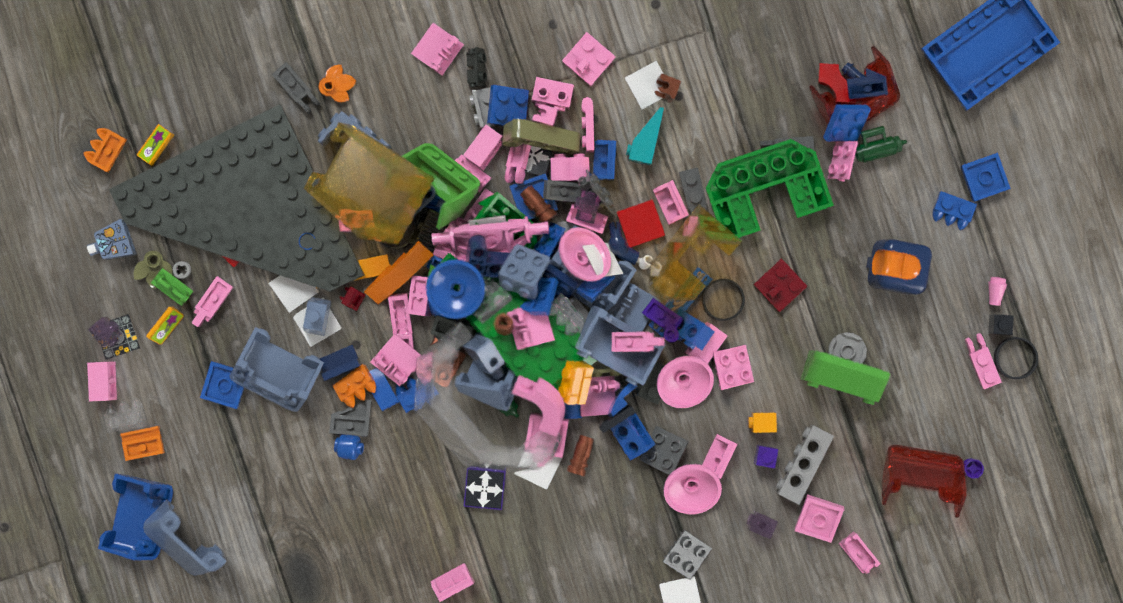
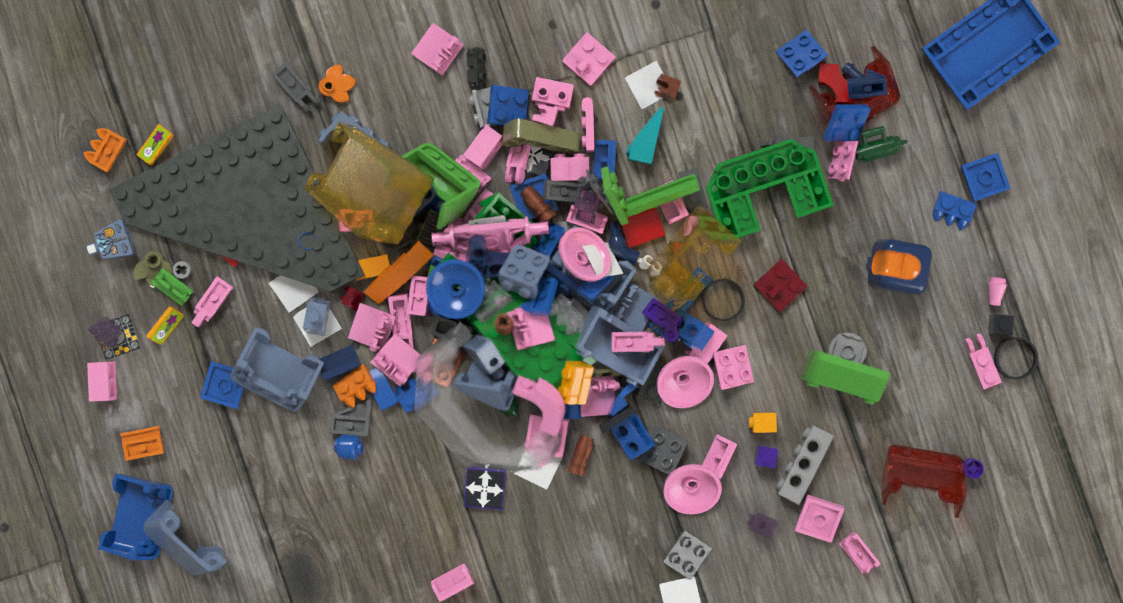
none -> bright pink hinge [348,303,396,352]
none -> bright green bracket [601,166,700,225]
none -> blue hinge [775,29,829,78]

